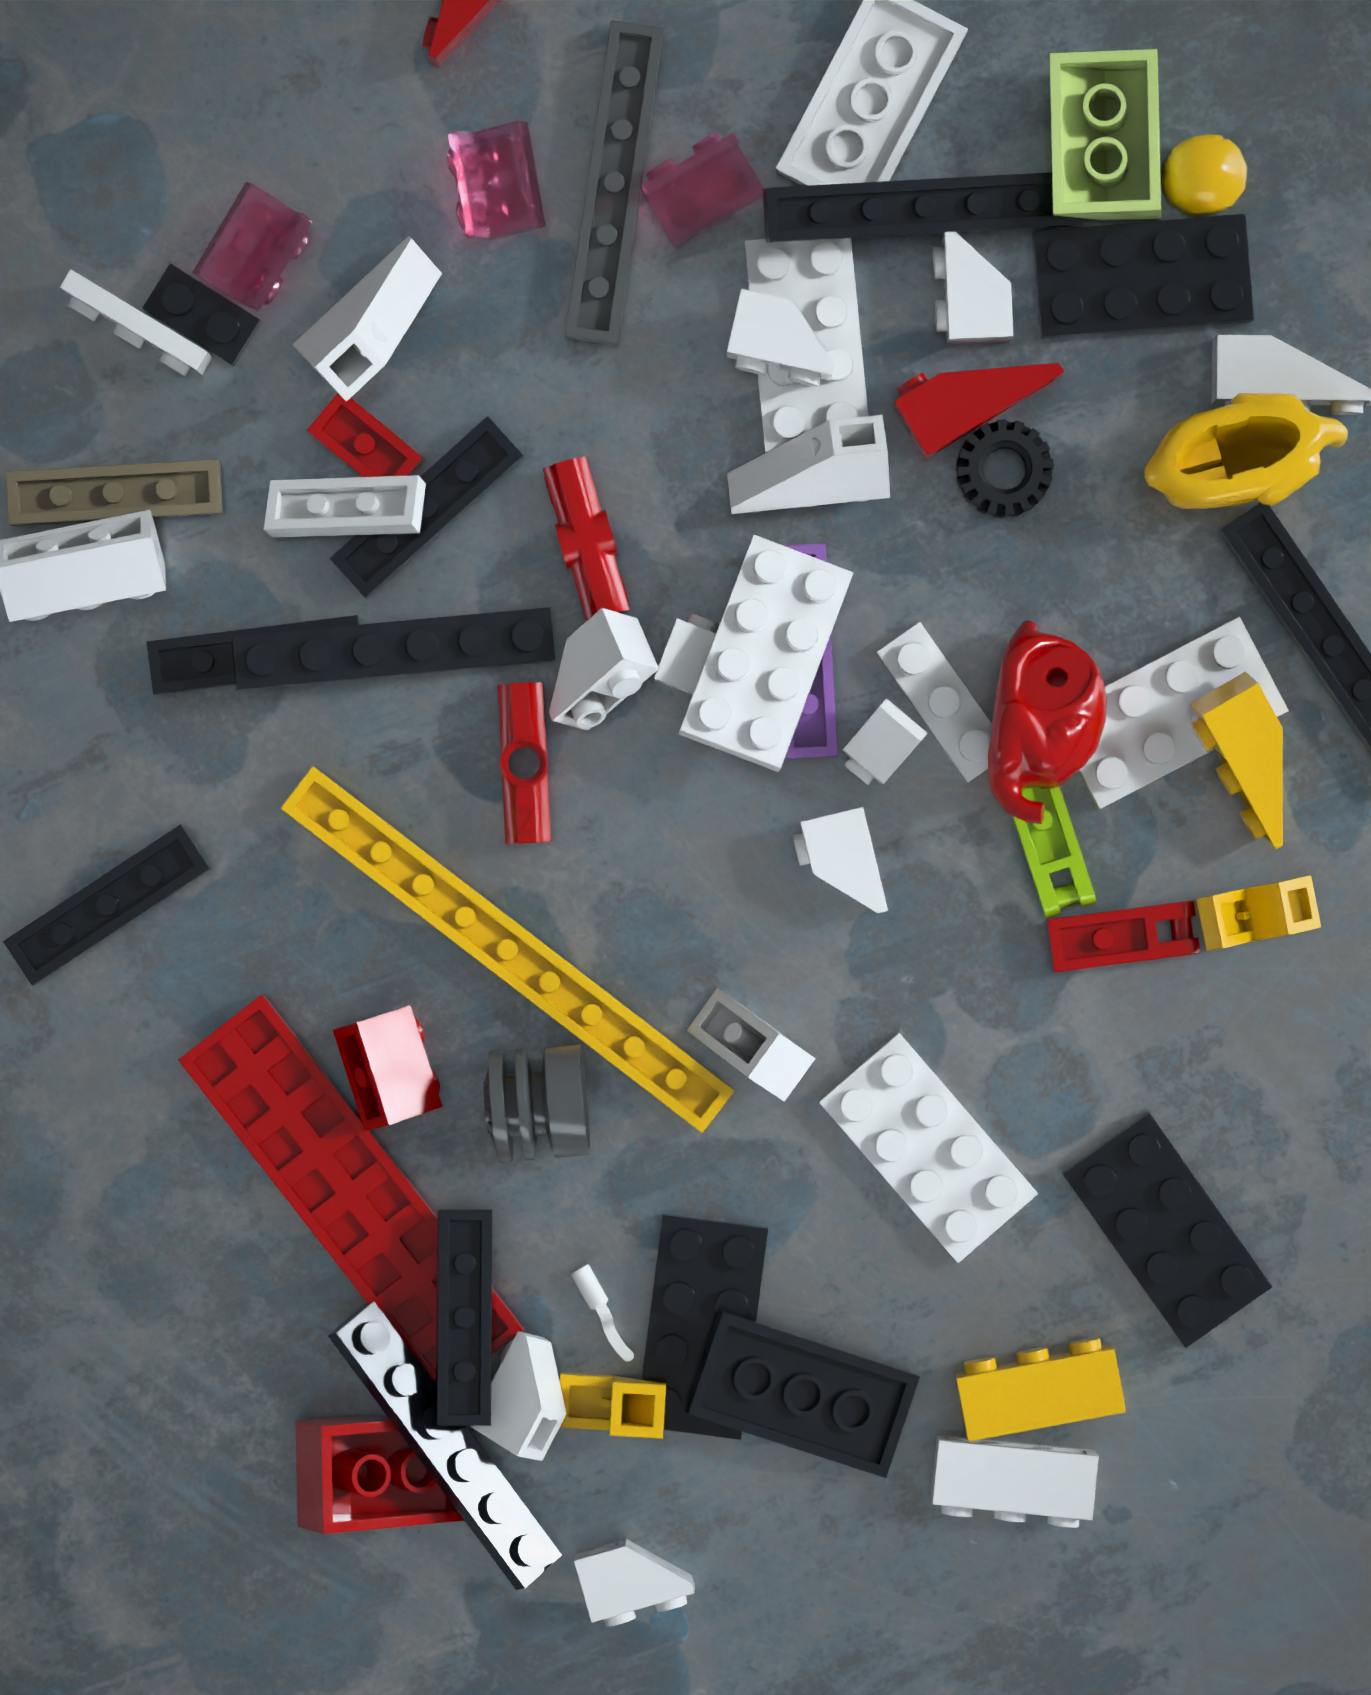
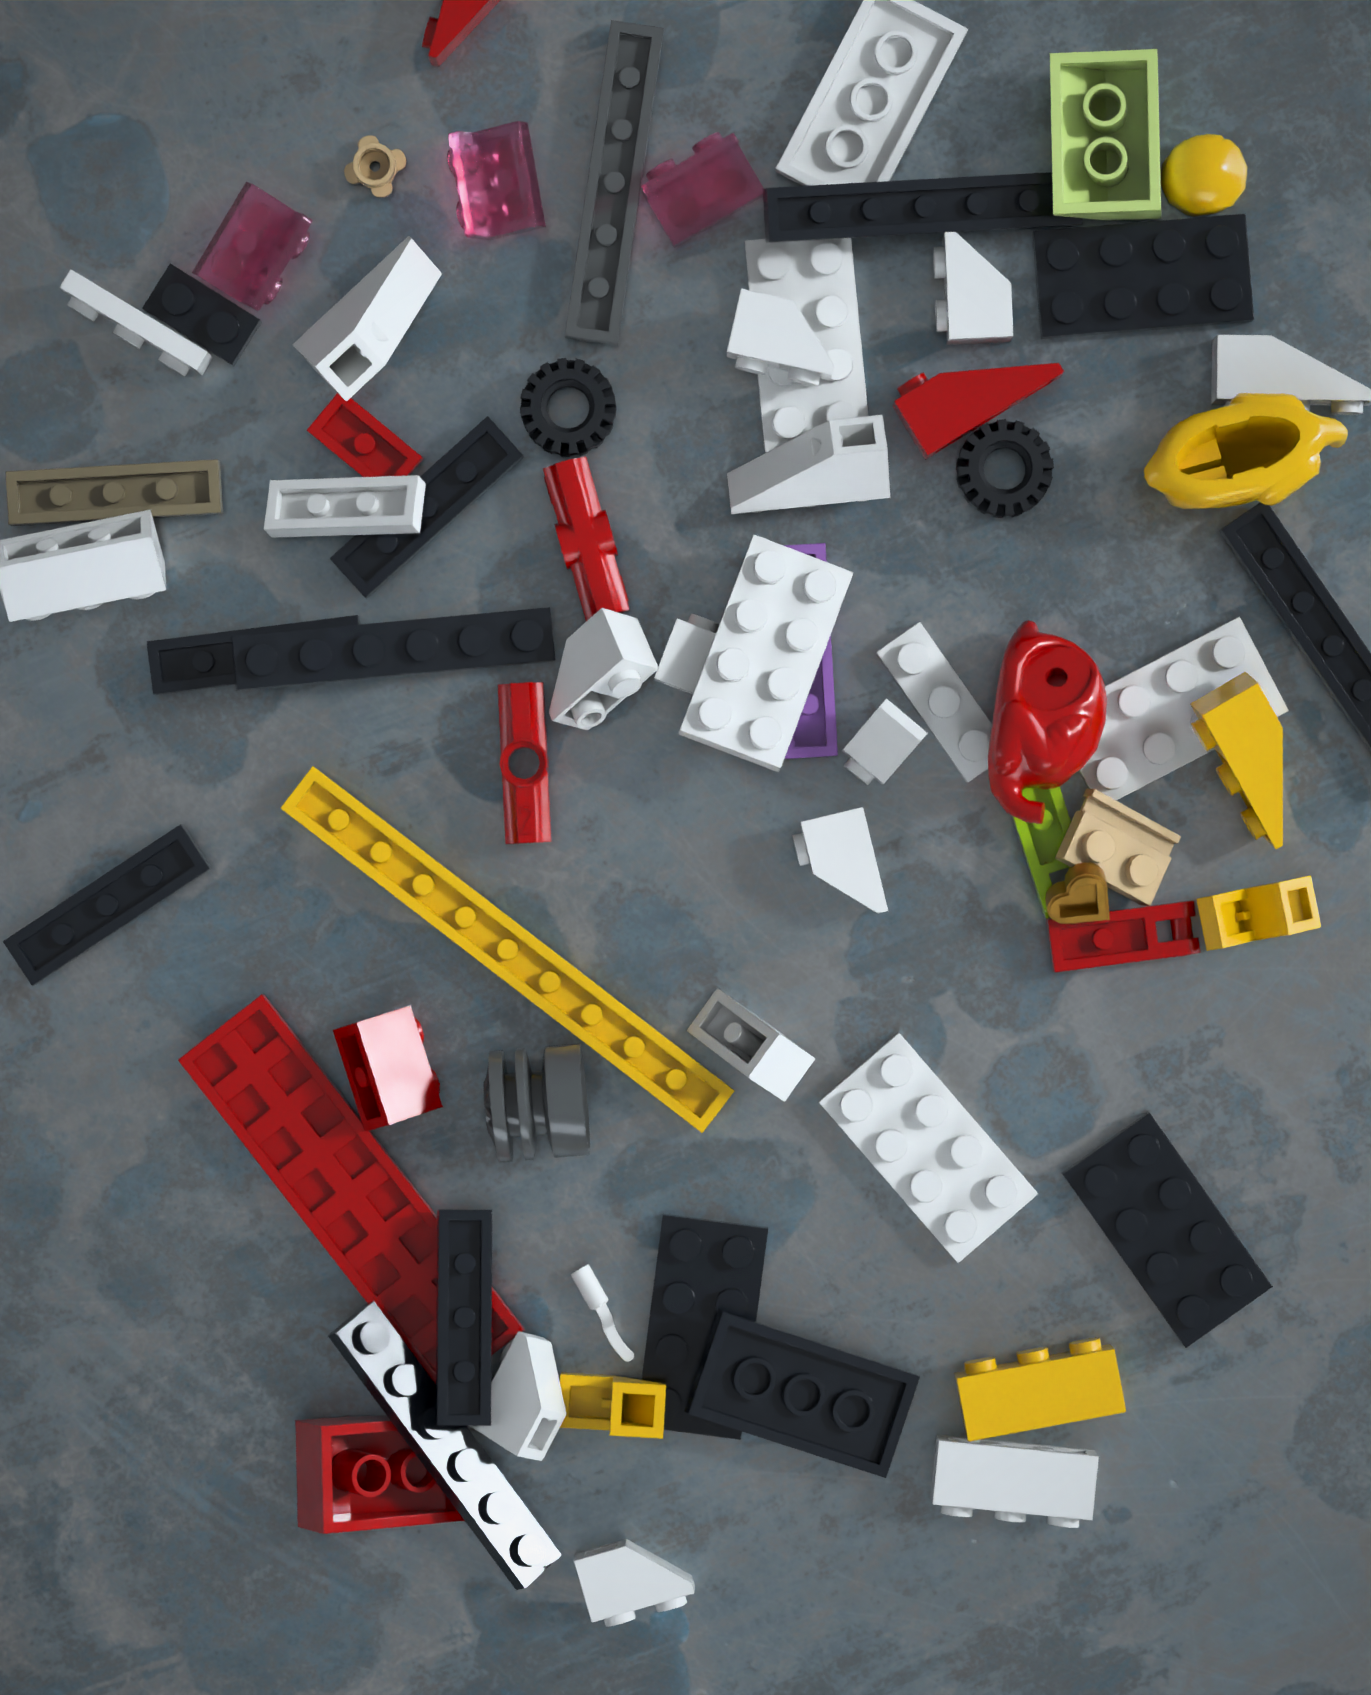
none -> tan plate [344,135,406,198]
none -> black tyre [520,358,616,457]
none -> pearl gold tile [1045,862,1110,924]
none -> tan plate [1055,789,1181,906]

